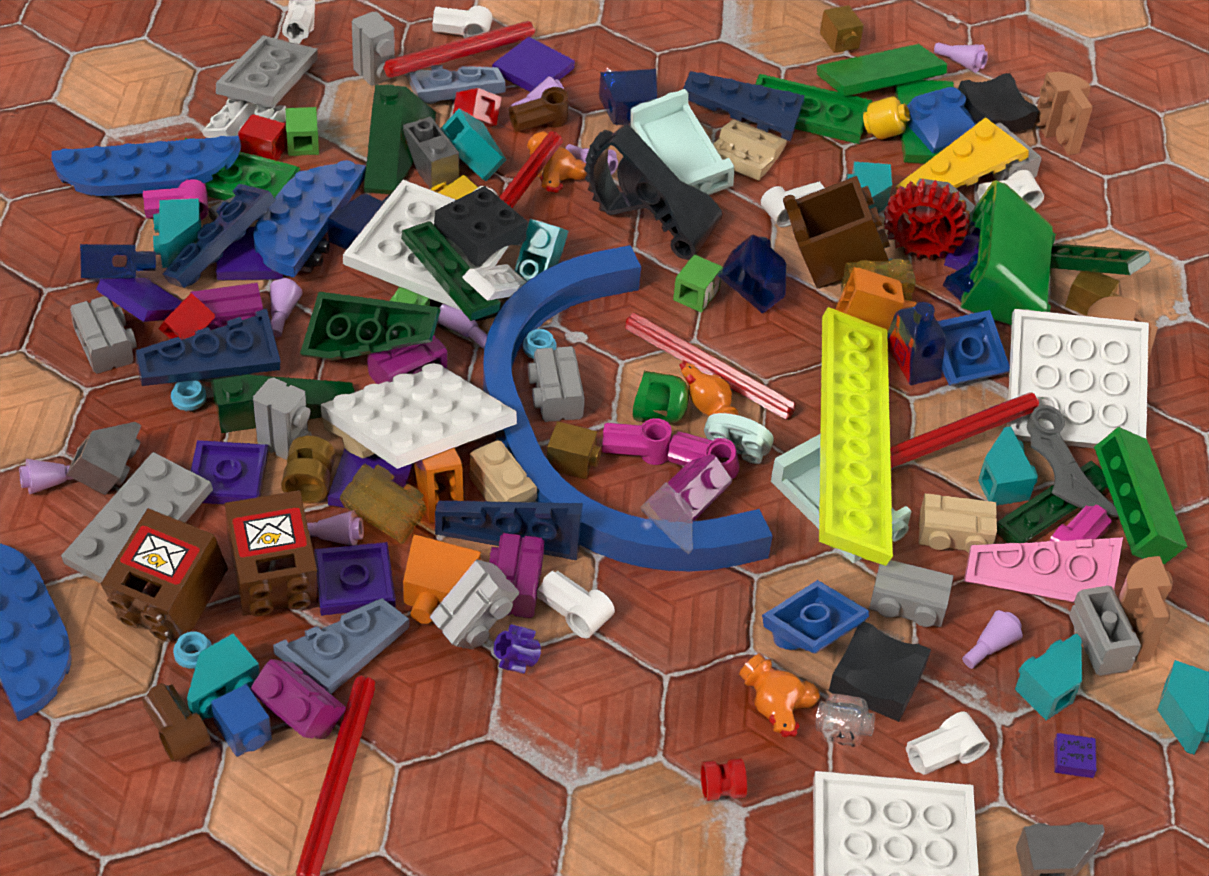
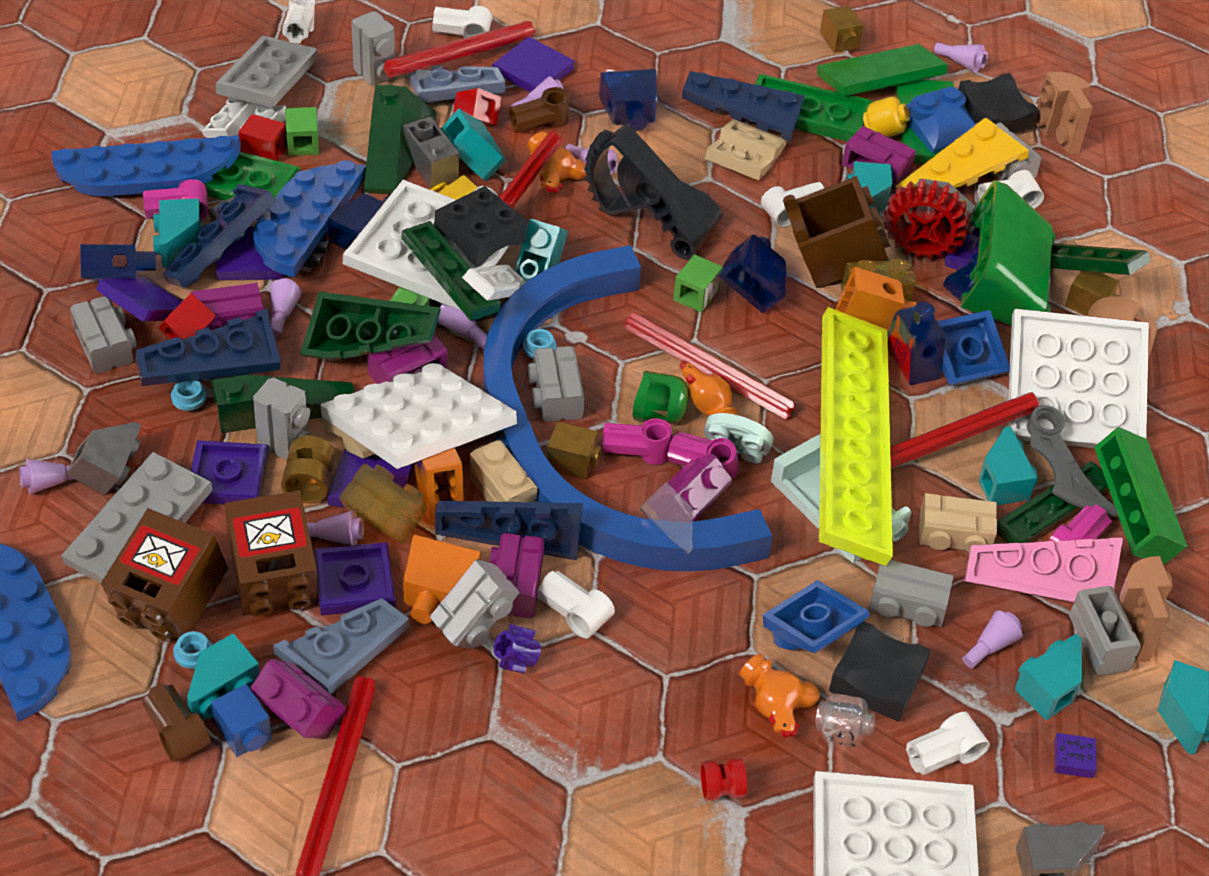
light aqua panel [631,89,734,195] -> none
none -> magenta brick [842,126,916,190]

